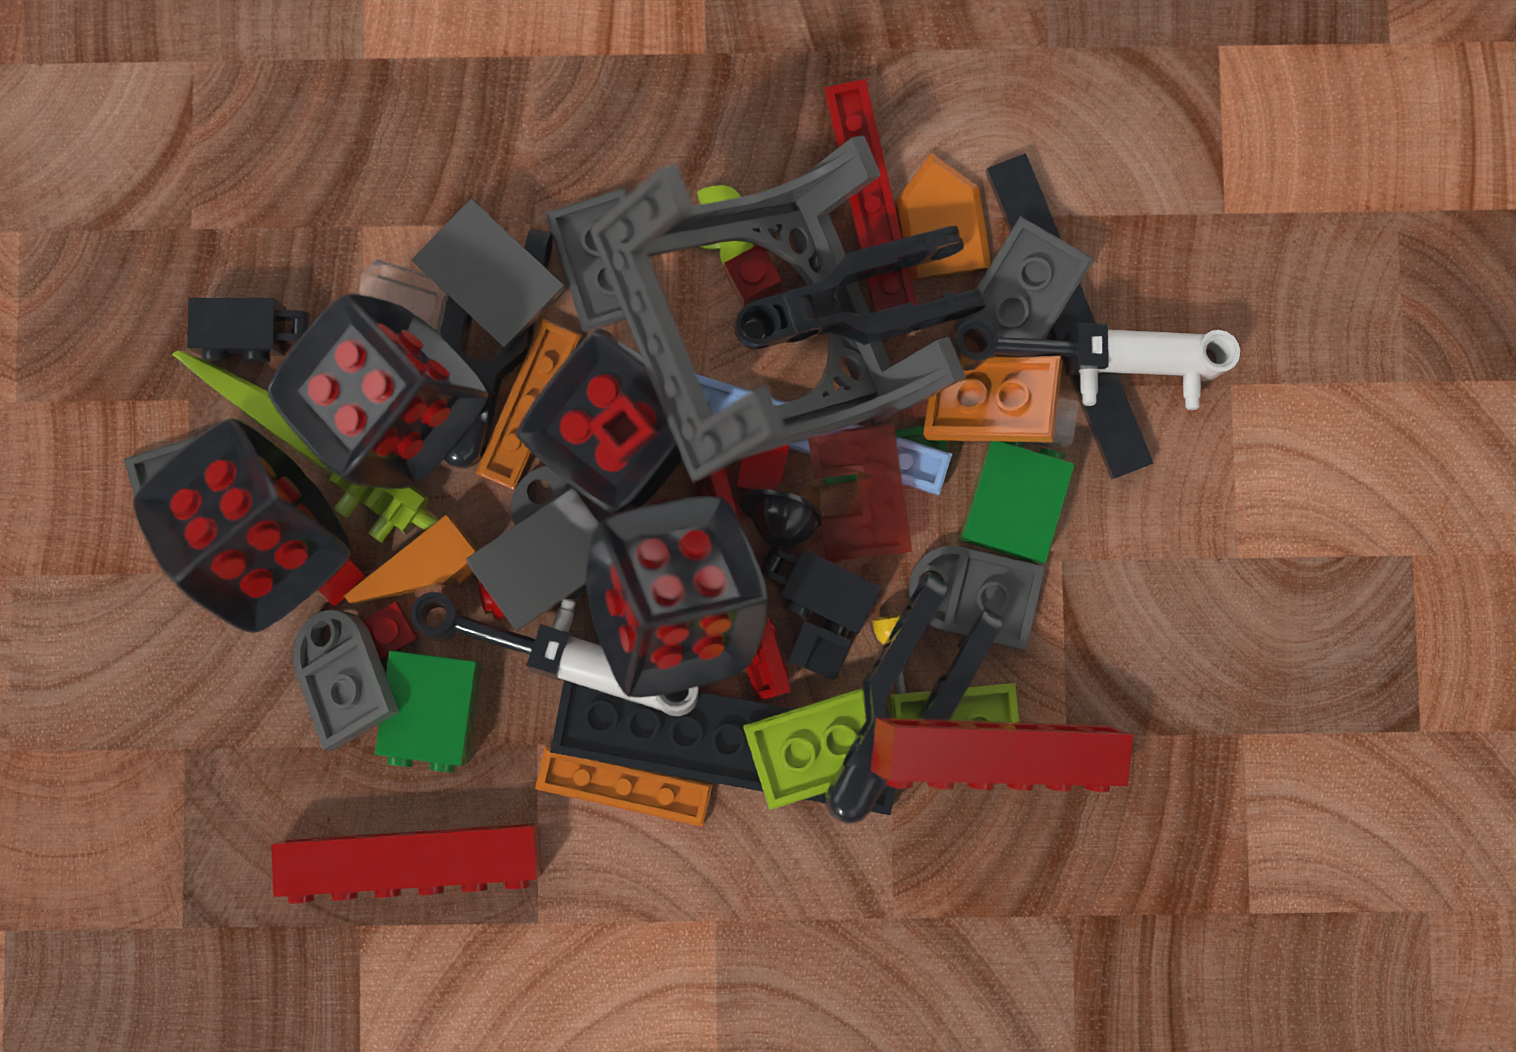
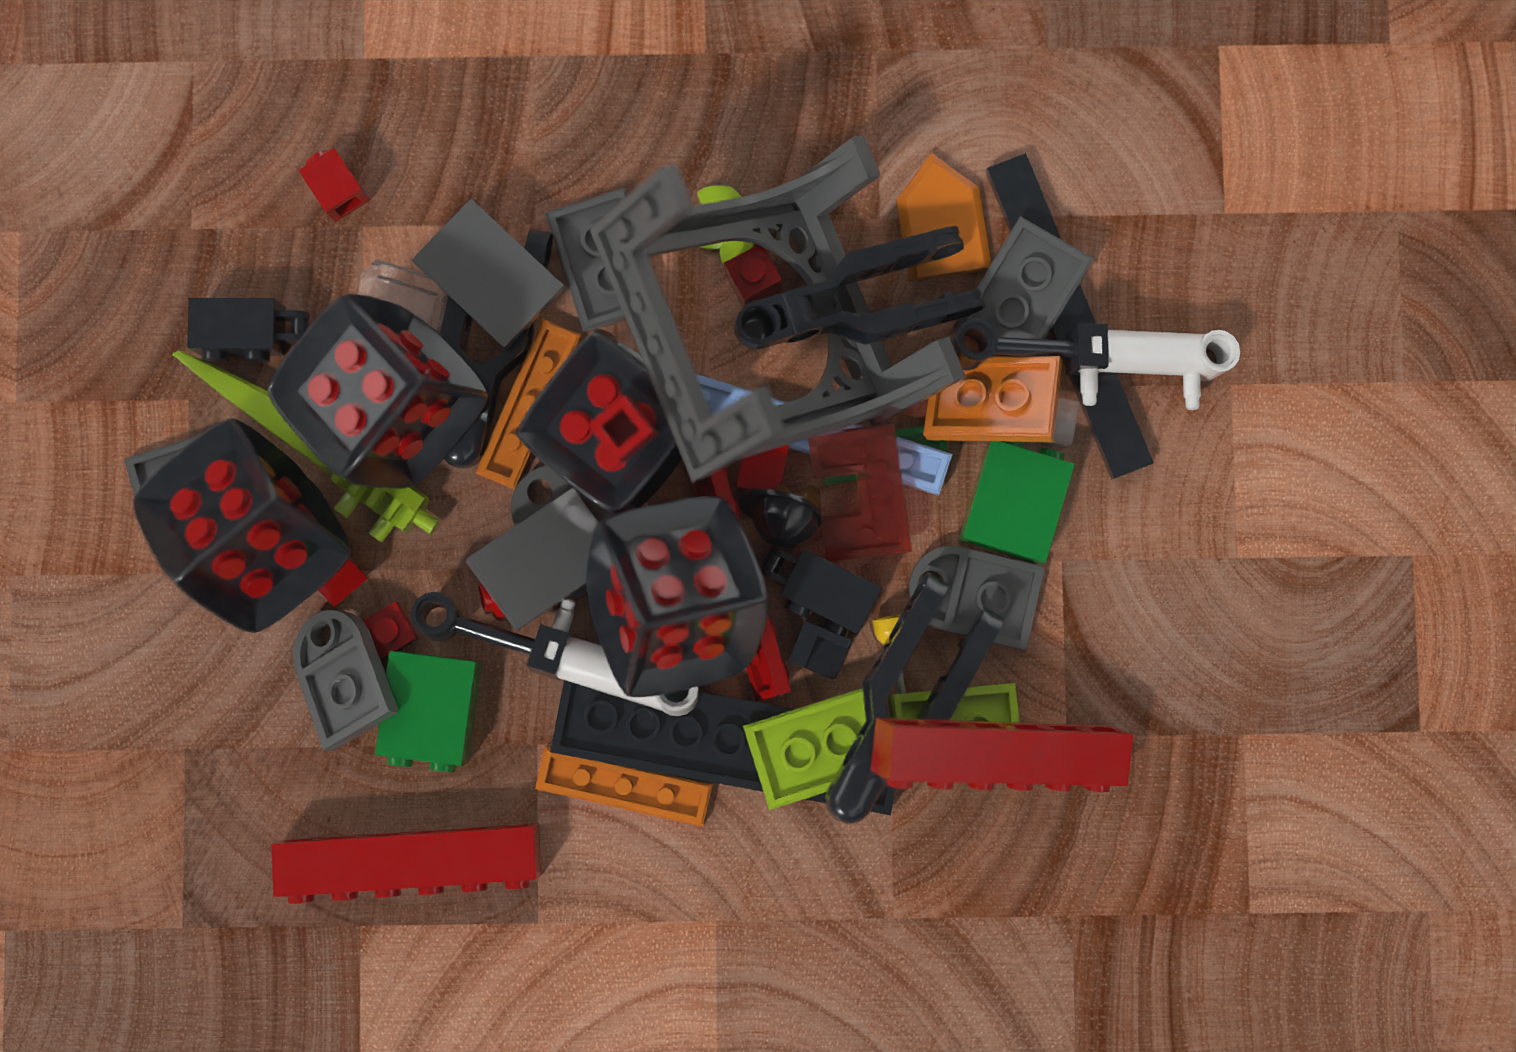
orange slope [344,515,478,604] -> none
red plate [824,79,917,312] -> none
none -> red brick [298,148,370,223]

